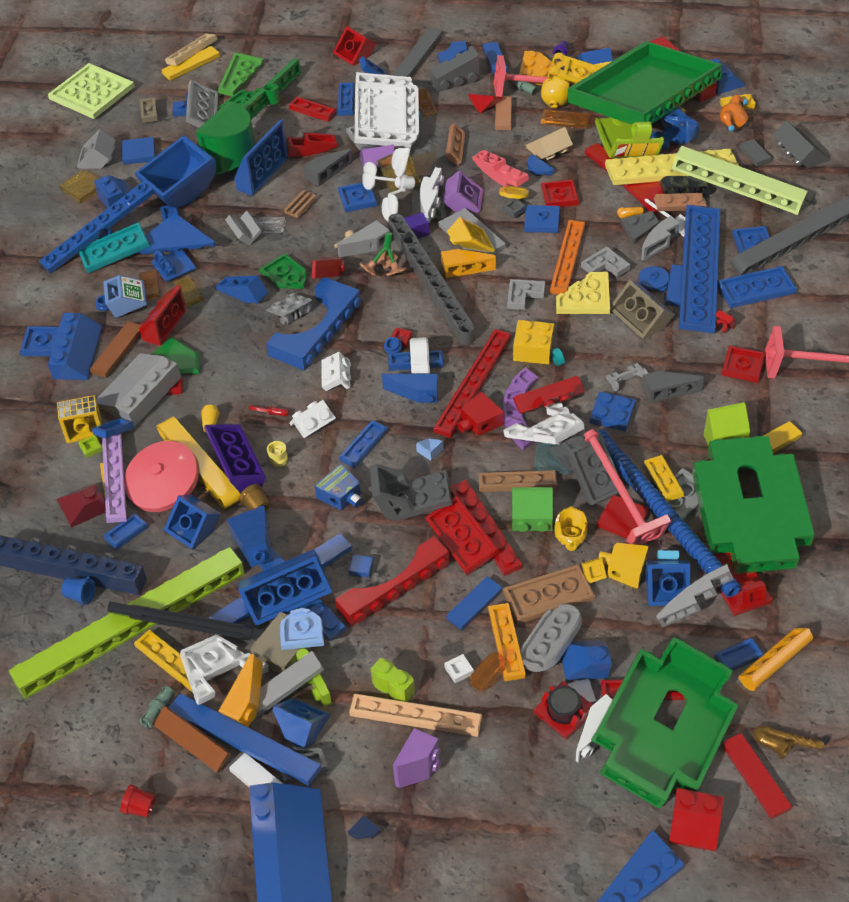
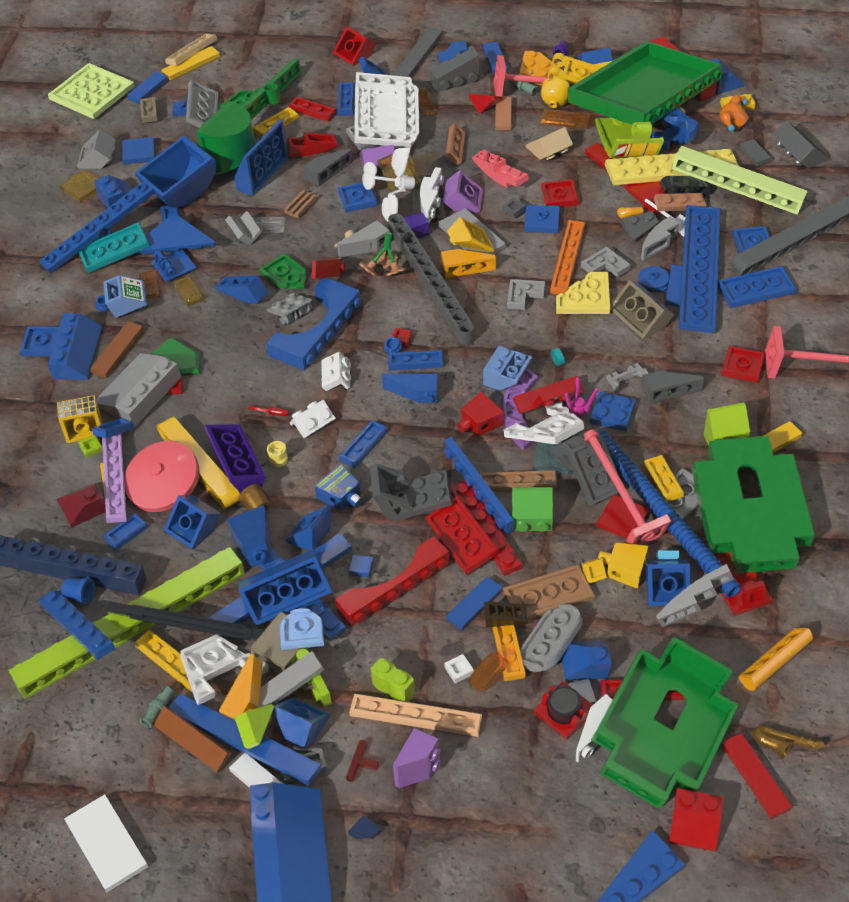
red piece [120,784,156,818] -> none
red slope [139,285,186,346] -> none
yellow cone [201,405,220,433] -> none
bright green wing [218,52,264,96] -> none
white animal [410,337,430,374] -> none
light blue slope [416,439,444,461] -> none
red tile [434,329,511,438] -> none
yellow piece [499,186,529,199] -> none
yellow brick [513,320,554,364] -> none
blue tile [527,154,554,176] -> none
yellow hair [554,506,587,551] -> none
blue tile [714,638,763,671] -> none
red tile [715,310,737,334] -> none
none -> blue plate [38,589,116,660]
none -> white tile [64,795,148,893]
none -> blue tile [127,71,169,104]
none -> lime slope [234,704,274,749]
none -> yellow tile [253,107,299,138]
none -> blue slope [285,504,331,551]
none -> clear red piece [346,740,379,782]
none -> blue plate [444,437,514,534]
none -> medium blue slope [483,346,532,390]
none -> dark brown slope [484,602,528,627]
none -> dark pink plant [565,377,598,417]

